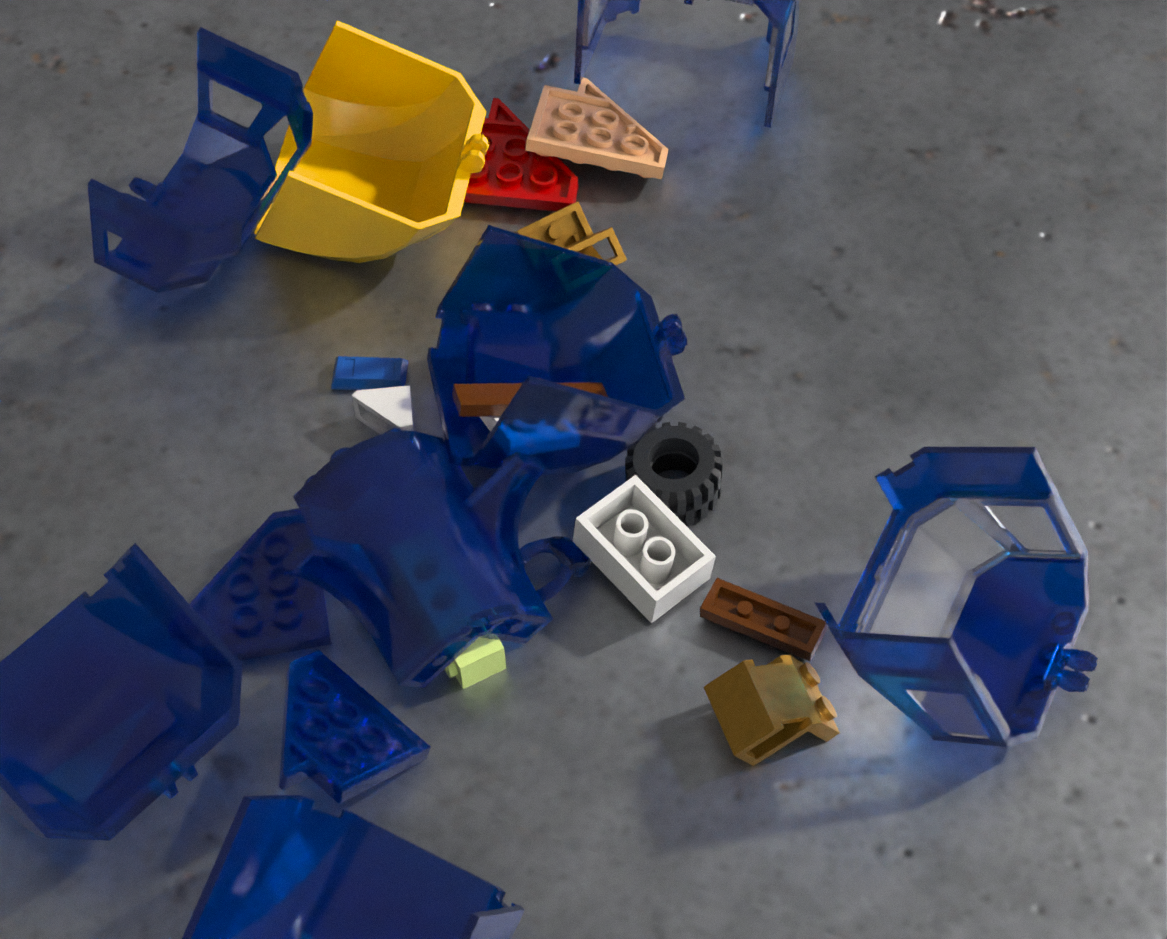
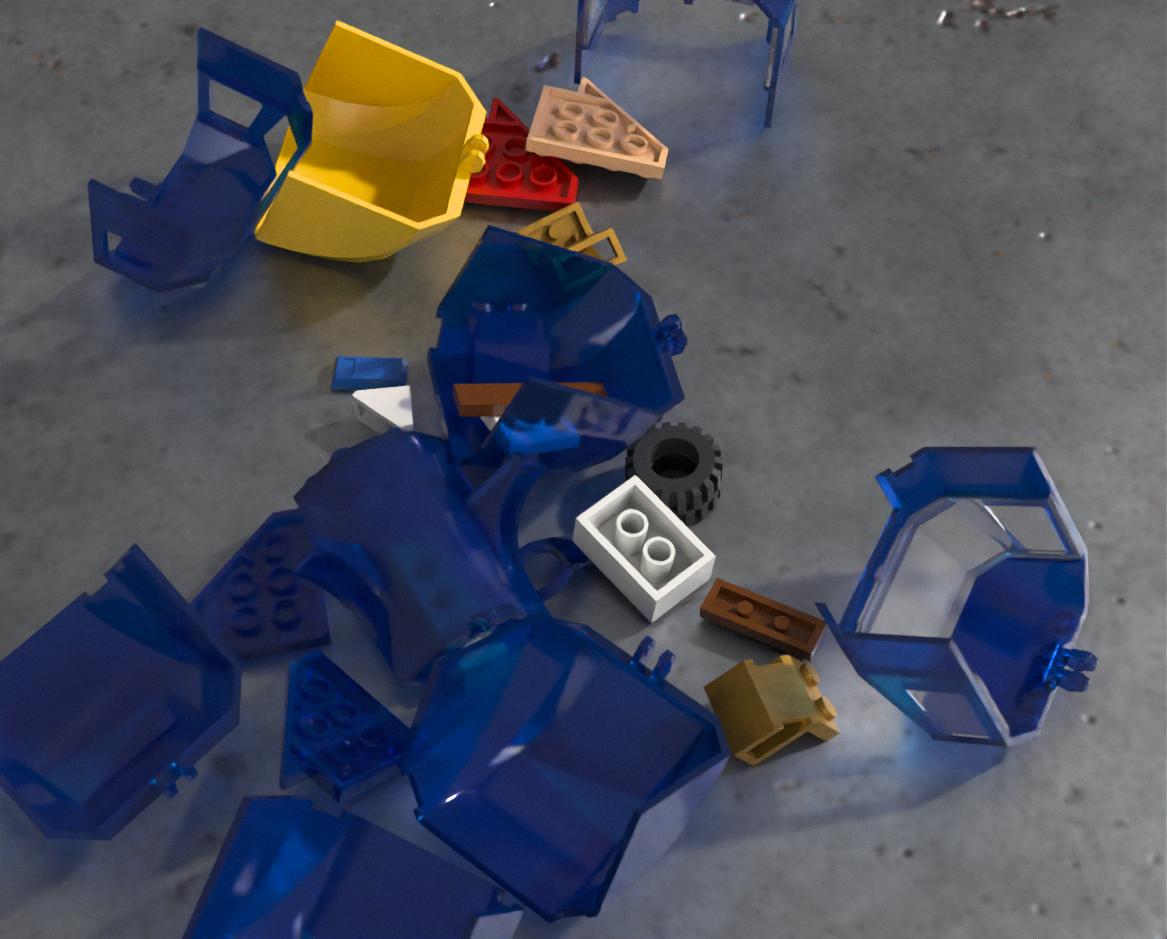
none -> clear blue windscreen [397,614,730,923]

